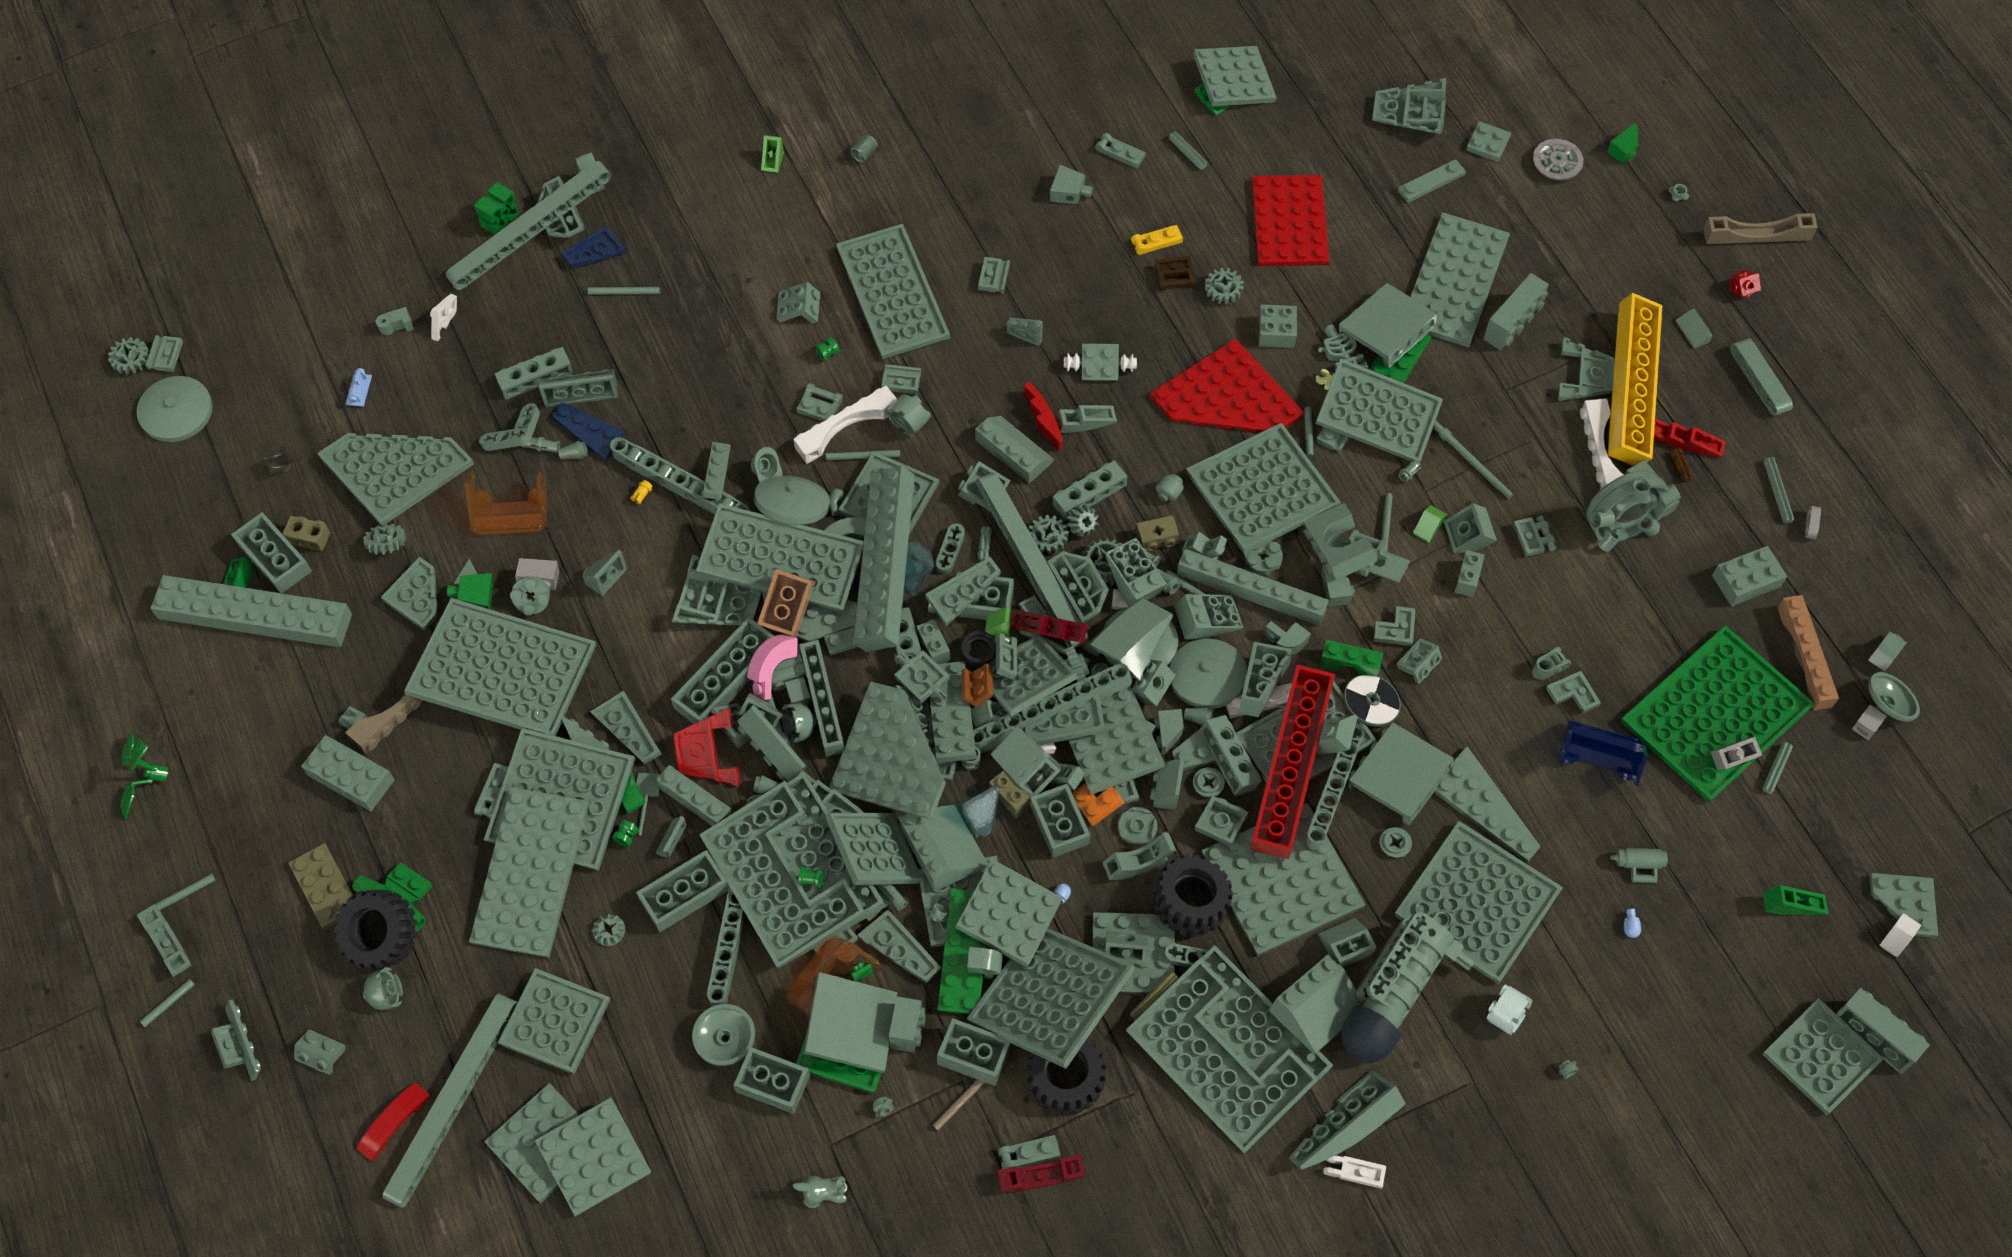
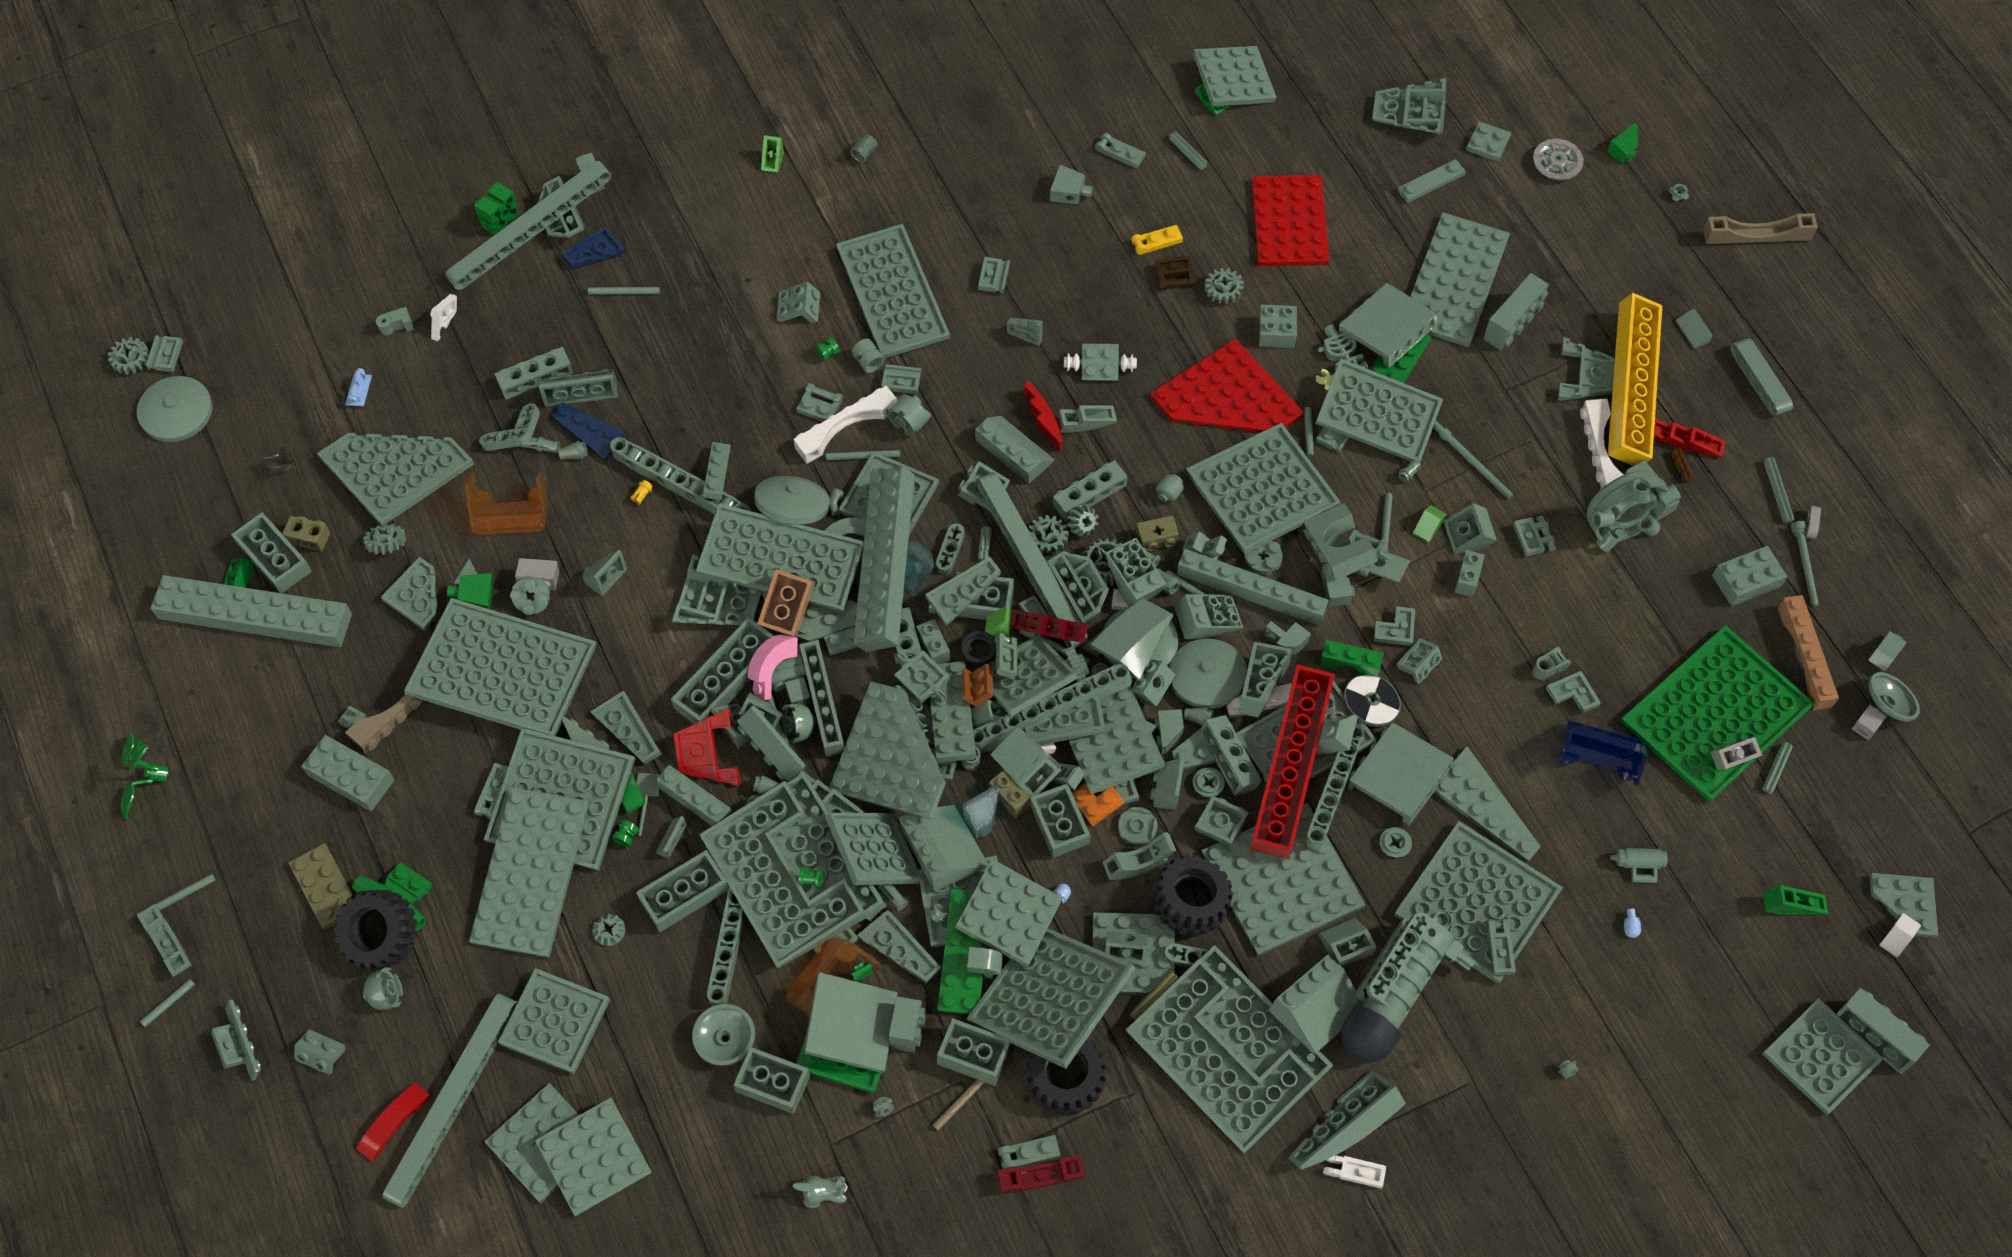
sand green piece [751,447,783,483] -> none
light aqua brick [1487,985,1532,1035] -> none
red brick [1730,270,1761,298] -> none
none -> sand green wheel [852,339,885,373]
none -> sand green plate [1486,919,1516,975]
none -> sand green piece [1791,521,1818,607]

